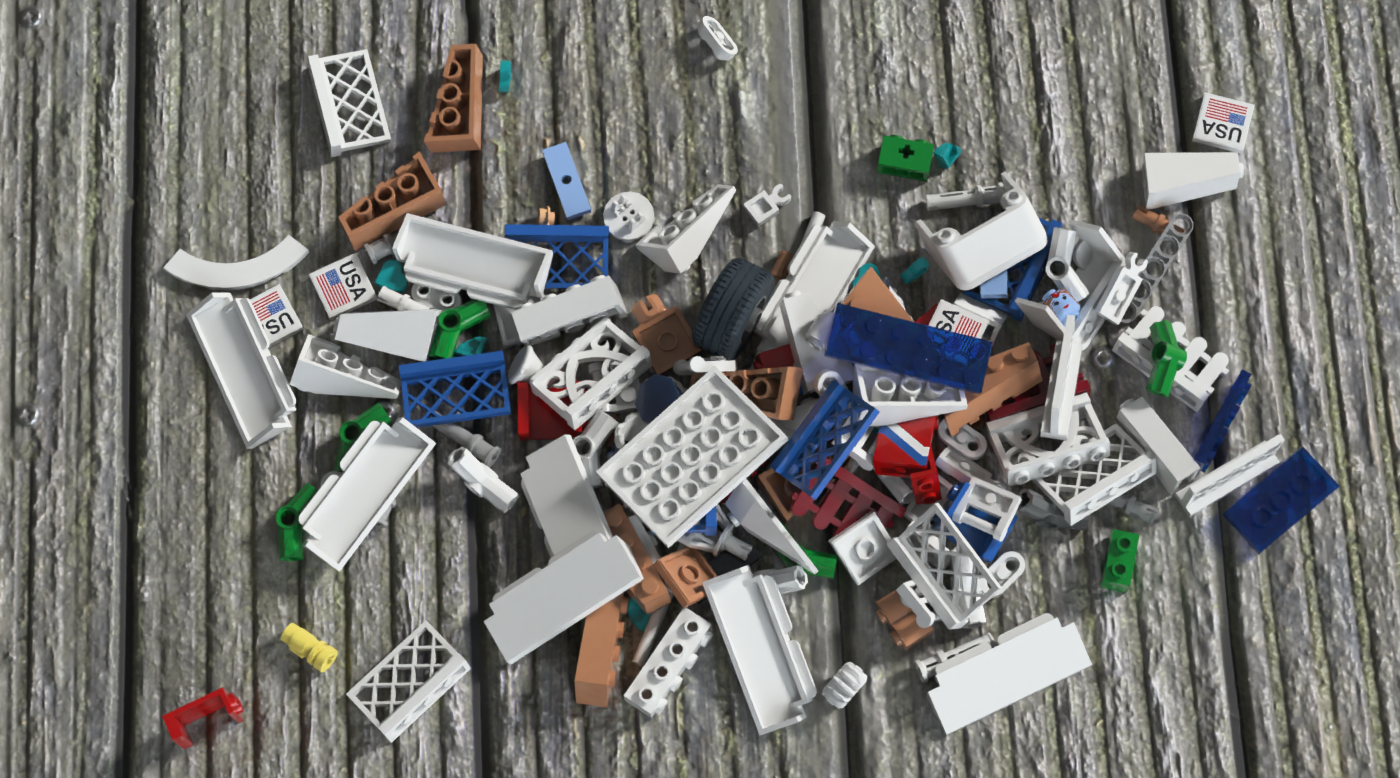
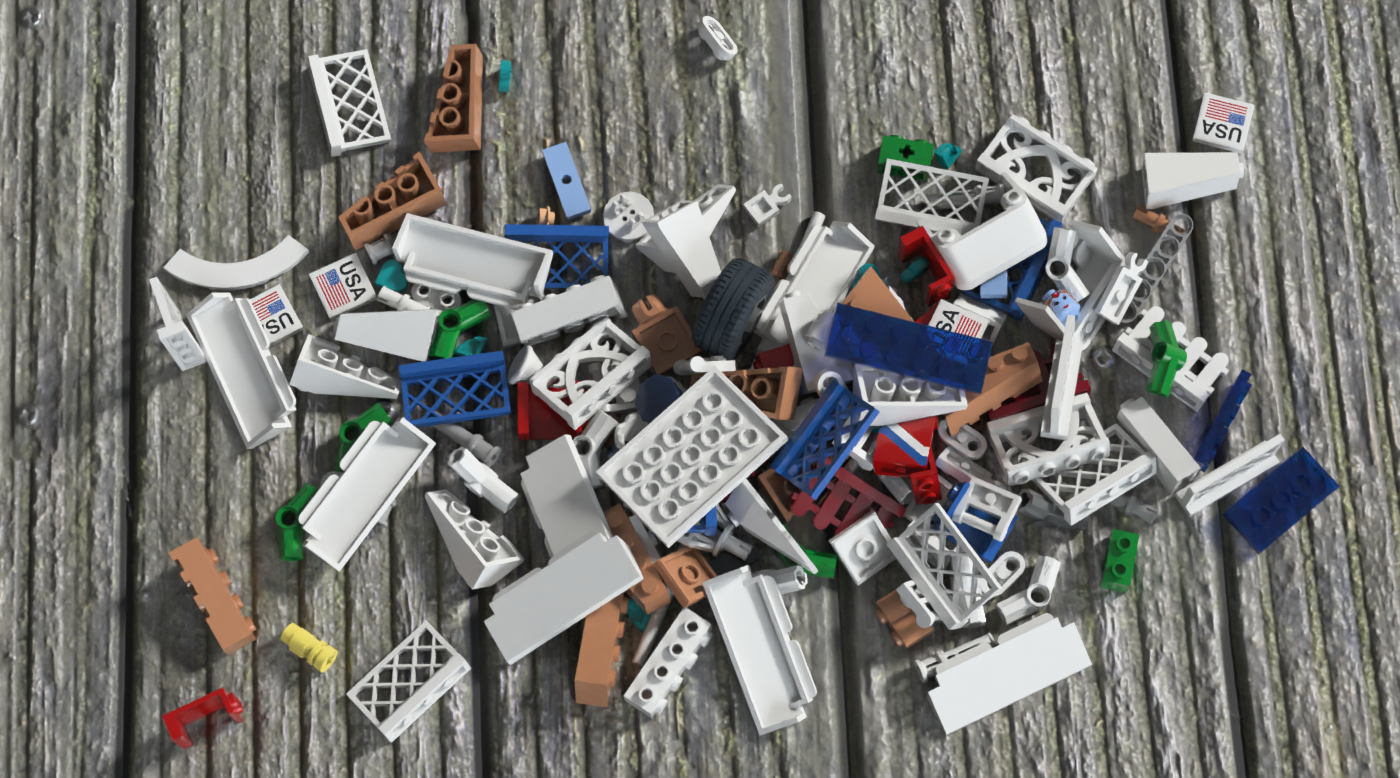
white gear [822,662,867,709] -> none
none -> white fence [149,277,207,371]
none -> nougat wedge [169,537,256,655]
none -> white wedge [425,489,524,590]
none -> white slope [642,200,721,300]
none -> white fence [875,159,989,236]
none -> red panel [897,226,955,306]
none -> white fence [975,114,1097,223]
none -> white piece [996,555,1061,626]

